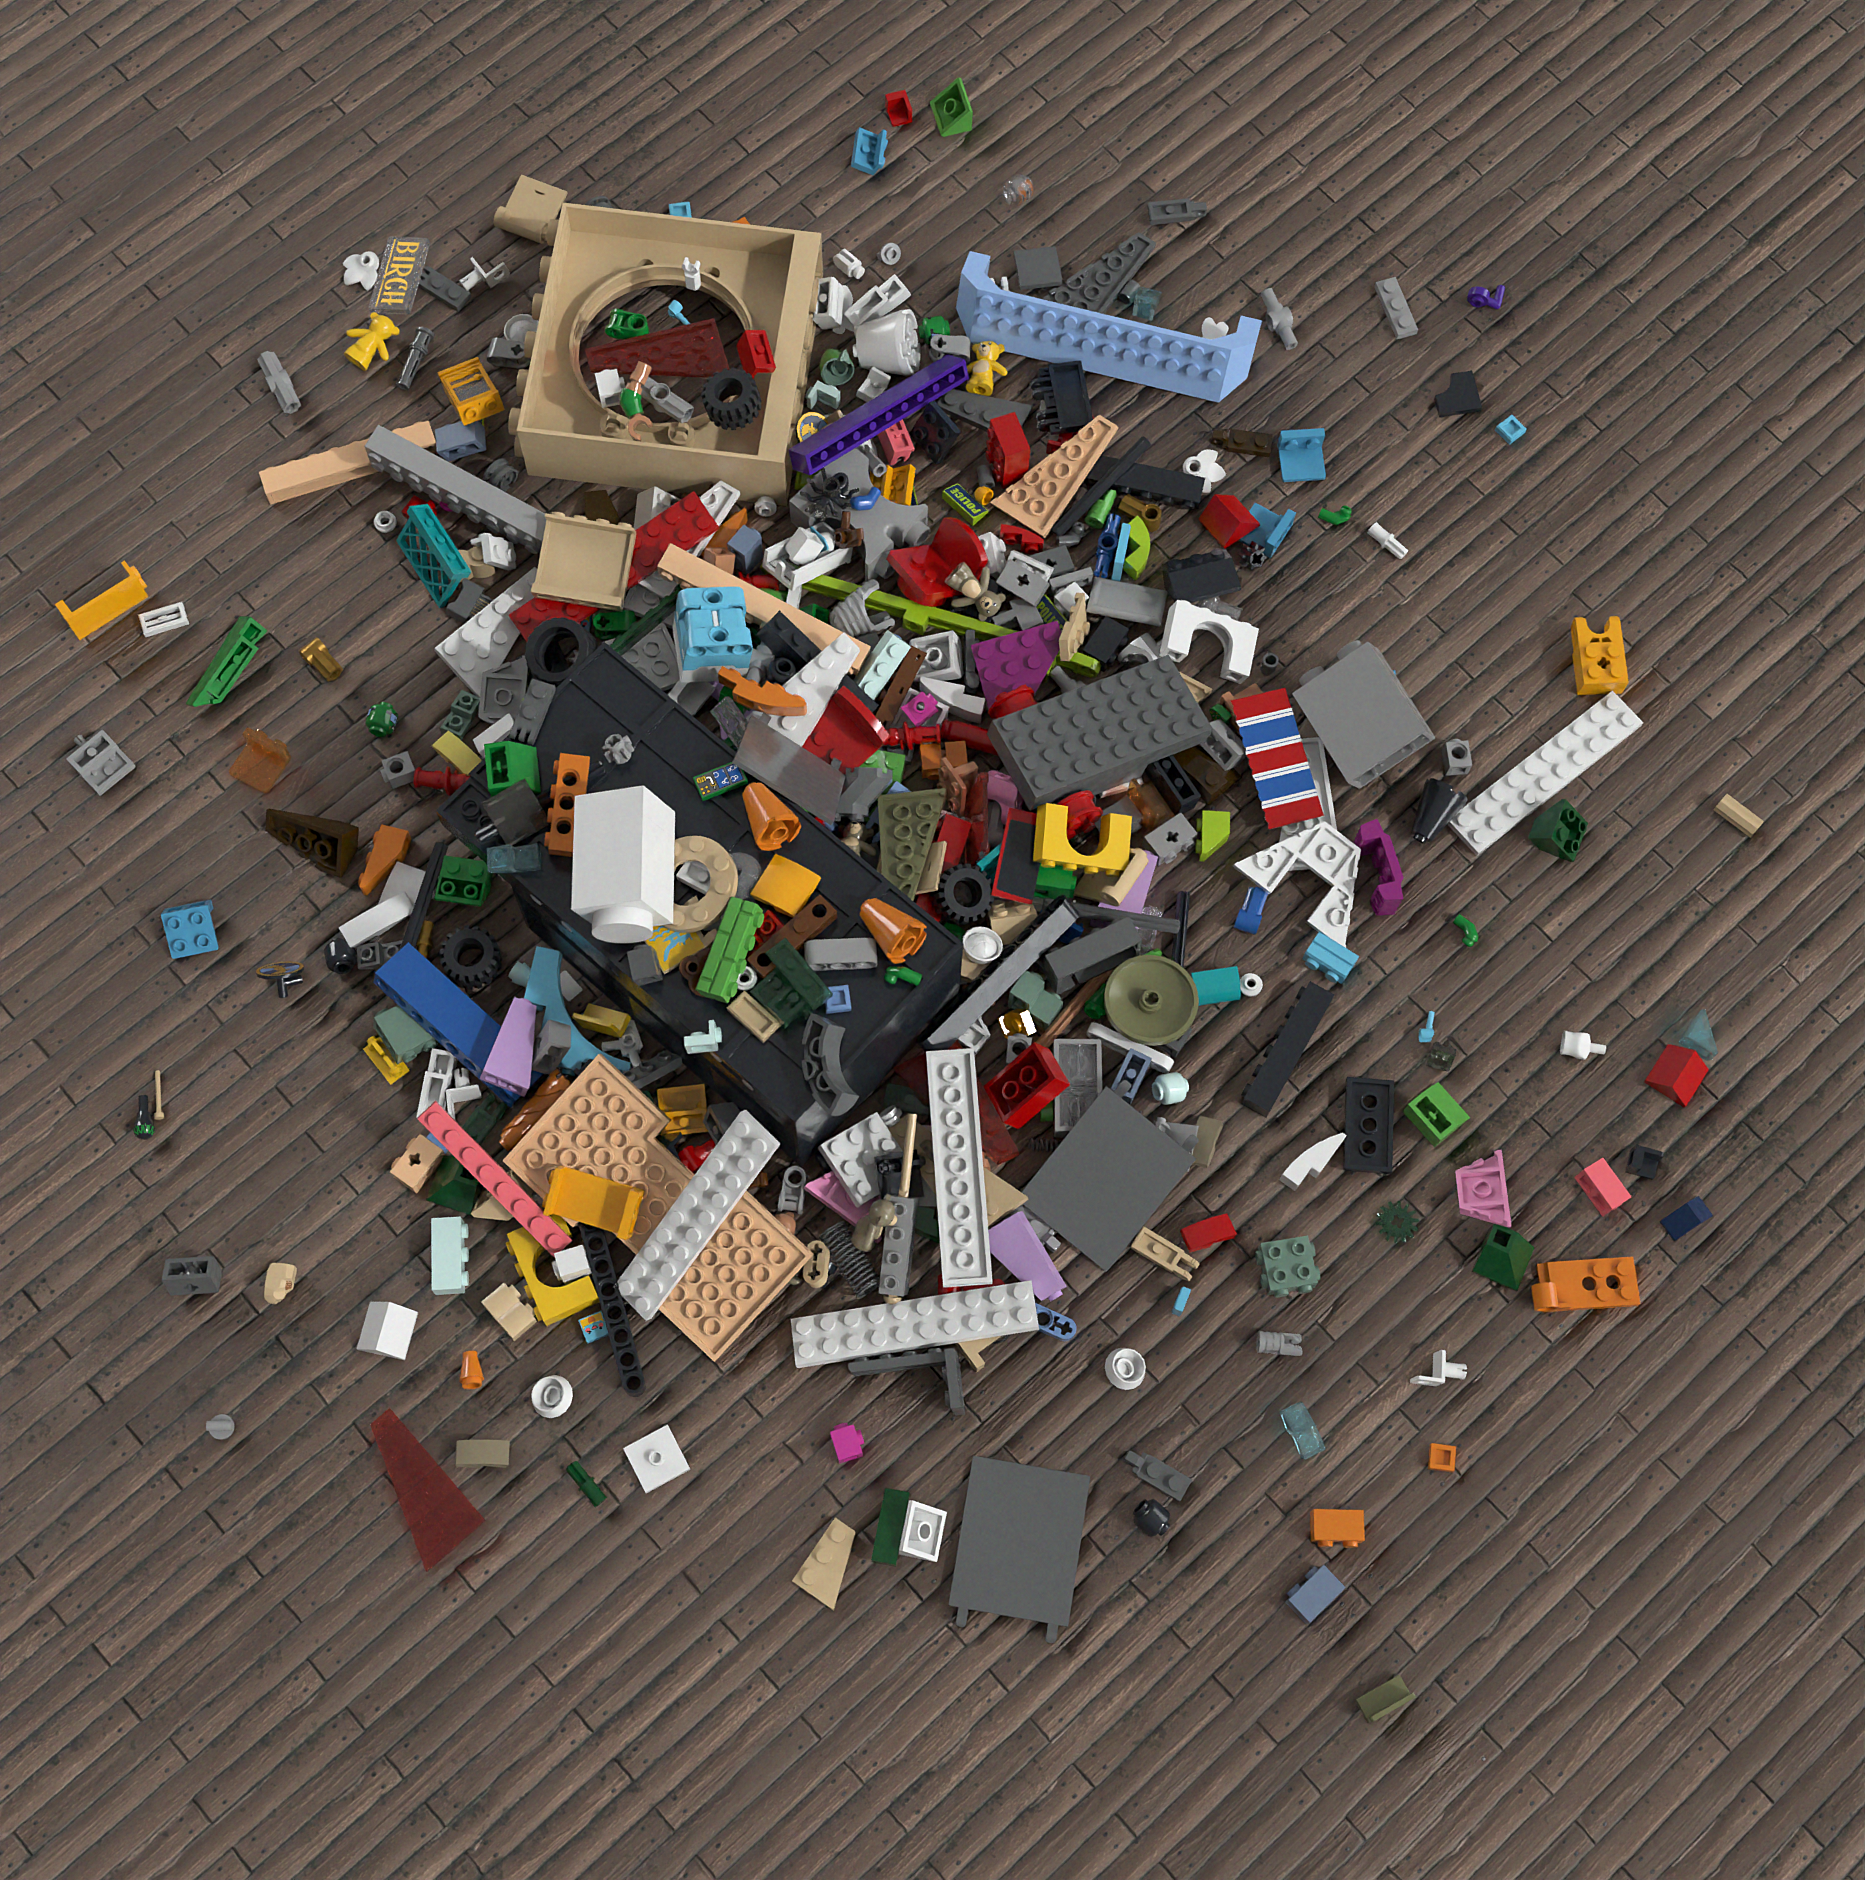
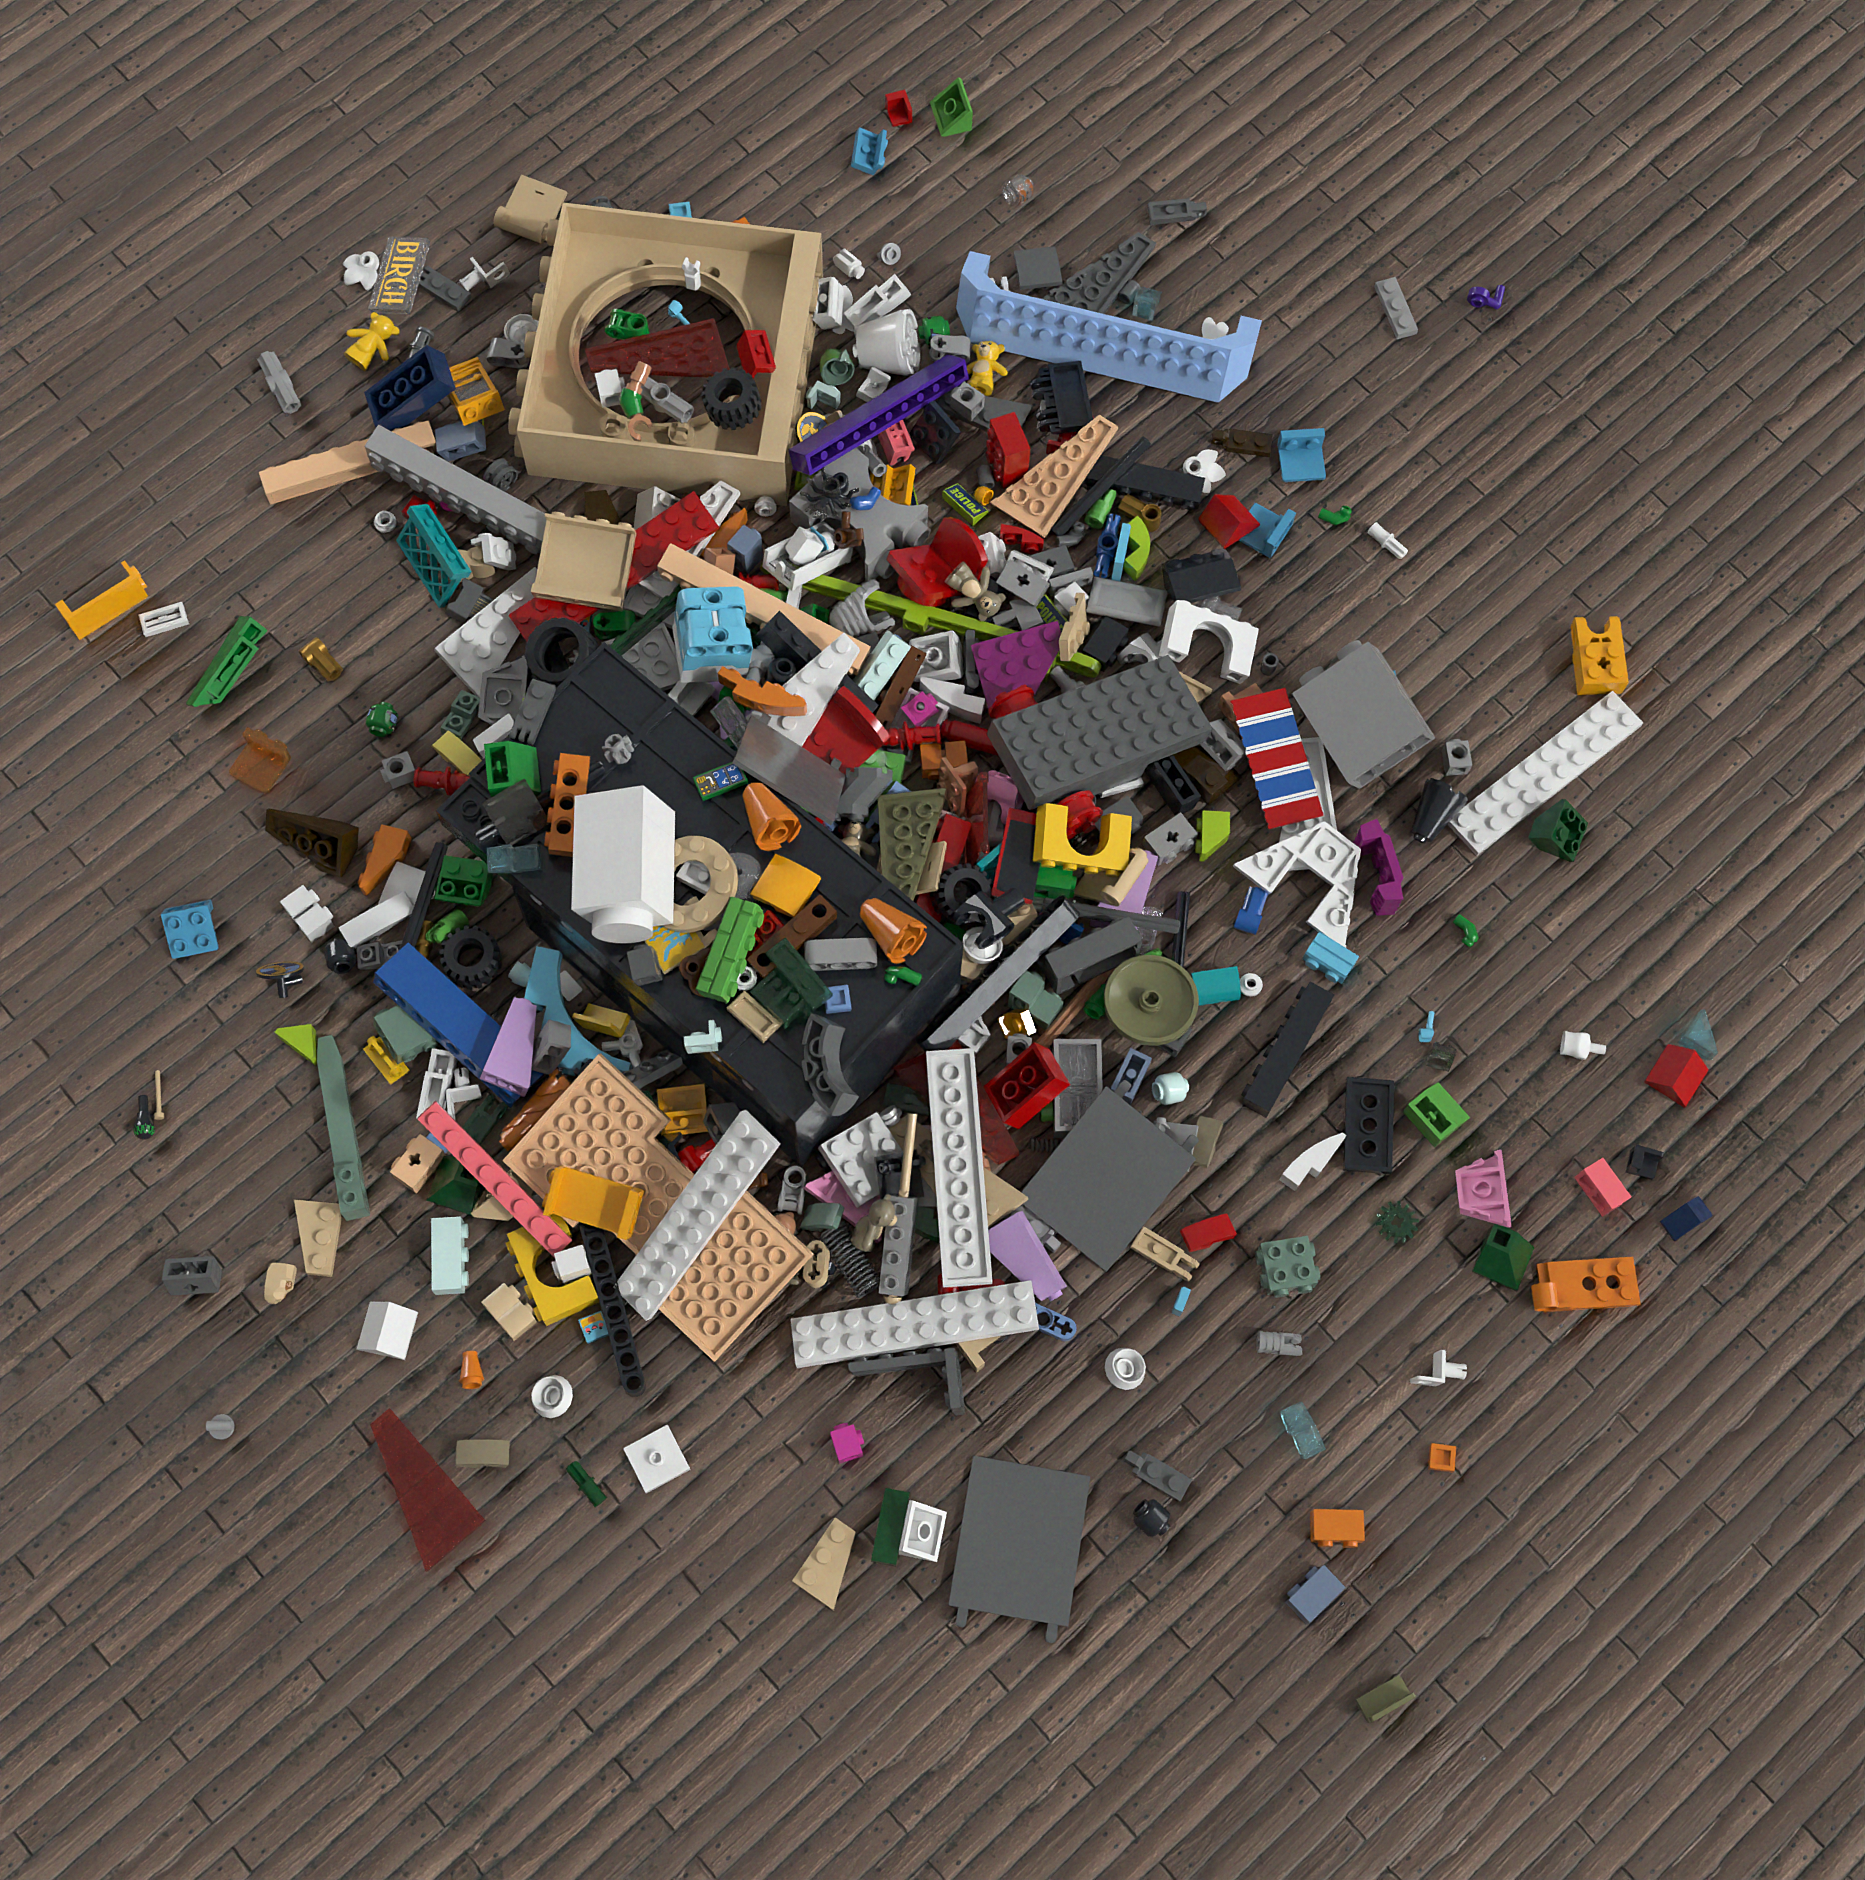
light grey plate [66,730,136,796] -> none
white beam [1086,1022,1174,1073] -> none
clear orange bracket [1127,778,1175,832] -> none
green tile [1209,704,1232,726] -> none
black gear [1238,541,1267,570] -> none
light grey pin [1261,288,1298,350] -> none
black tile [1434,370,1482,418] -> none
medium azure tile [1495,415,1527,445] -> none
tan axle [1714,794,1764,838] -> none
none -> lime slope [275,1024,317,1066]
none -> white piece [280,885,335,943]
none -> tan wing [294,1200,342,1277]
none -> sand green piece [317,1035,370,1221]
none -> dark blue brick [364,345,456,432]
none -> bright green hinge [425,909,469,943]
none -> sand green slope [800,1203,844,1232]
none -> light grey brick [950,381,985,421]
none -> black connector [952,888,1025,949]

